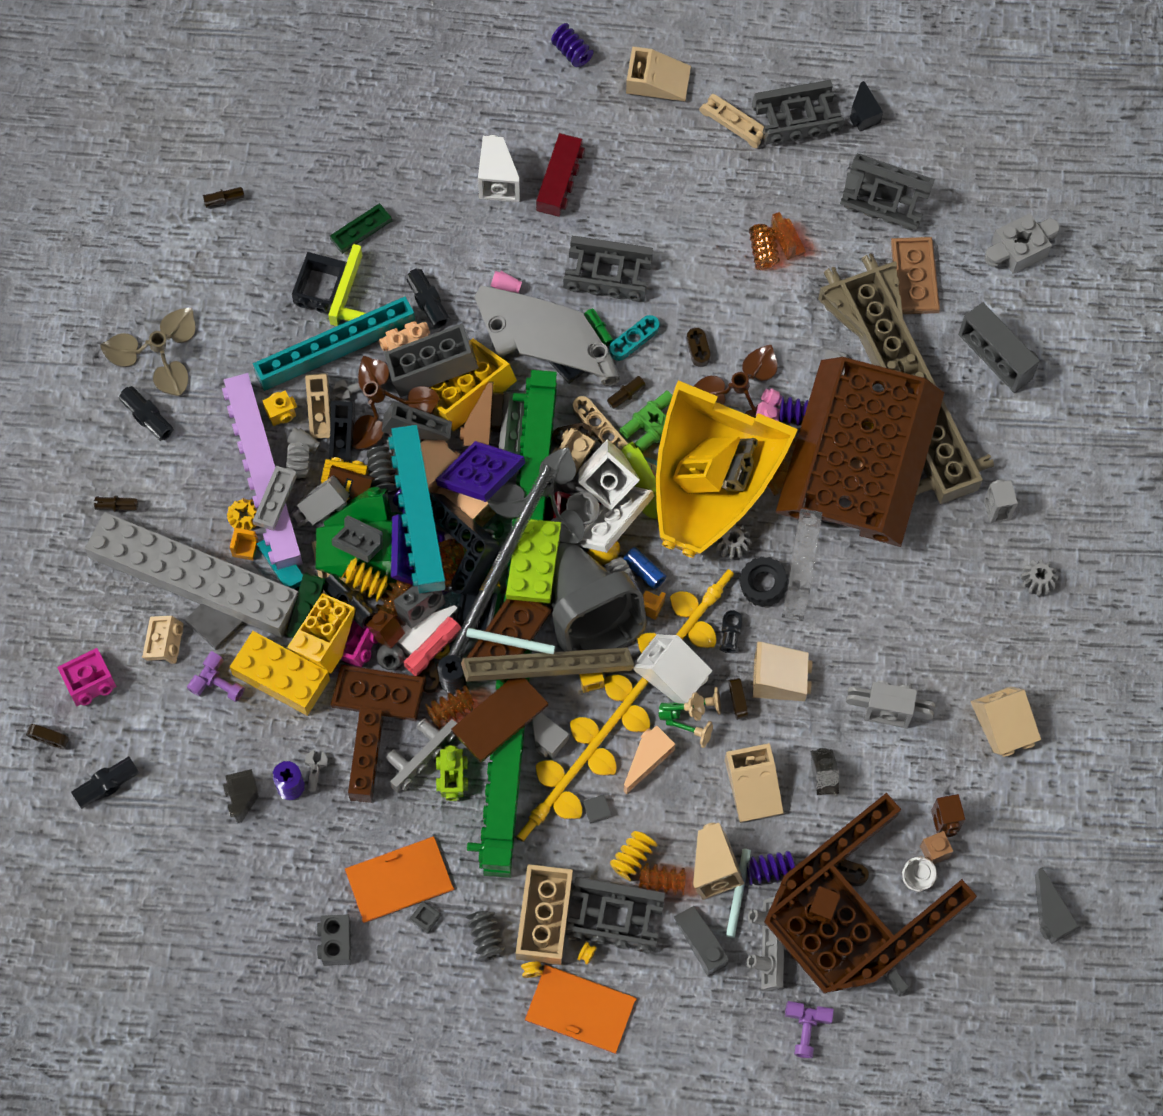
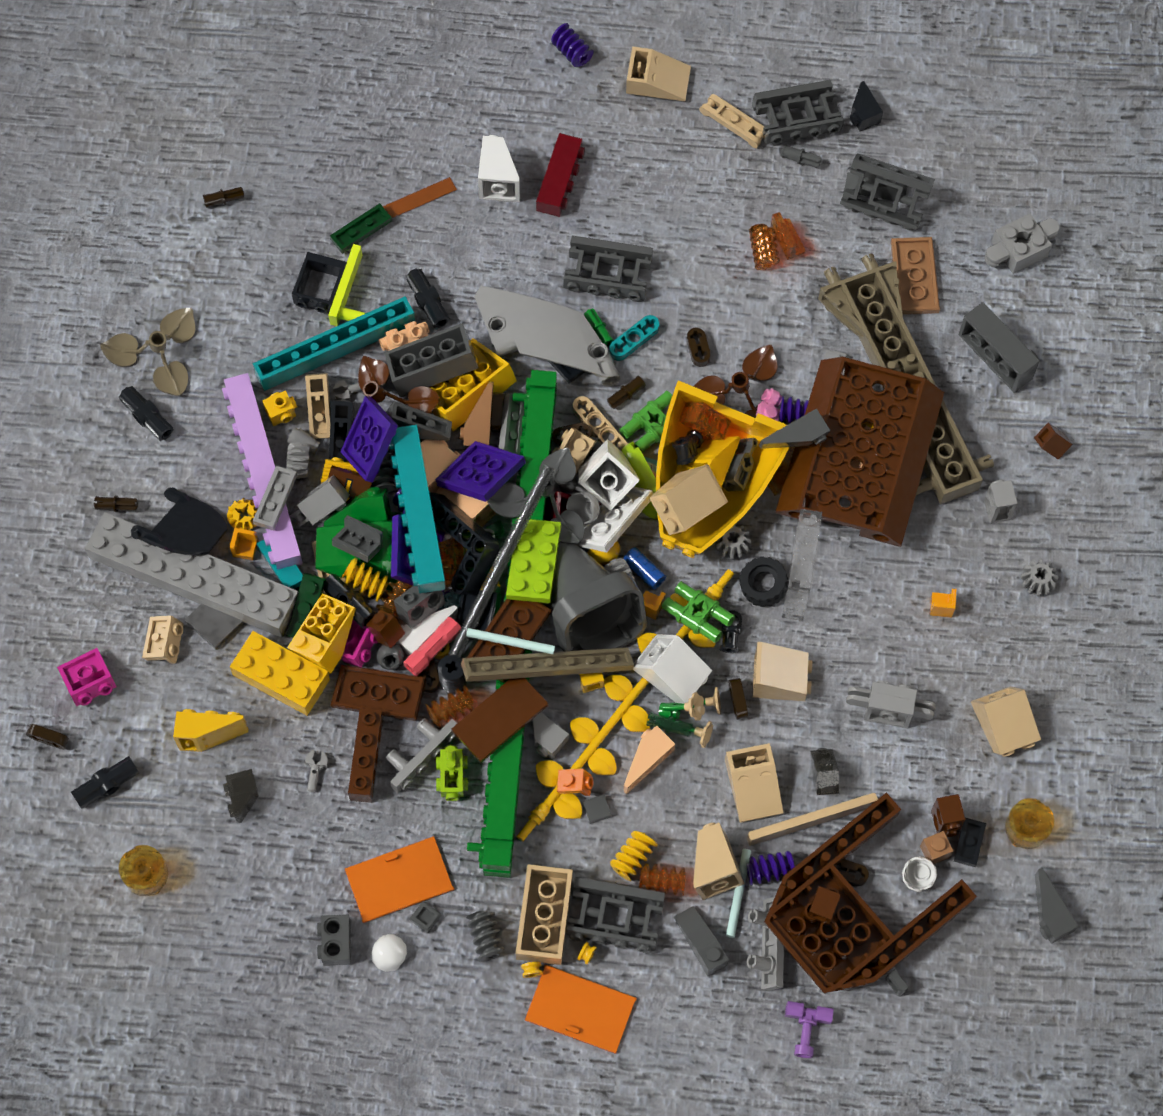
medium lavender bar [187,651,245,702] -> none
dark purple piece [273,761,305,800] -> none
bright pink cone [490,271,522,293] -> none
none -> clear yellow brick [119,845,168,896]
none -> black piece [131,487,228,555]
none -> yellow slope [173,709,249,752]
none -> dark purple plate [341,396,398,483]
none -> white hair [372,934,407,972]
none -> dark orange sticker [383,177,457,218]
none -> orange bracket [557,769,594,796]
none -> clear green pin [646,712,693,738]
none -> tan slope [650,464,728,535]
none -> bright green pin [662,581,735,643]
none -> black connector [672,430,704,465]
none -> clear orange brick [679,402,731,440]
none -> tan tile [747,793,878,846]
none -> dark grey slope [759,408,830,449]
none -> dark grey axle [781,145,822,168]
none -> light orange panel [930,588,957,618]
none -> black plate [954,817,986,867]
none -> clear yellow brick [1005,798,1054,849]
none -> reddish brown panel [1034,422,1073,459]

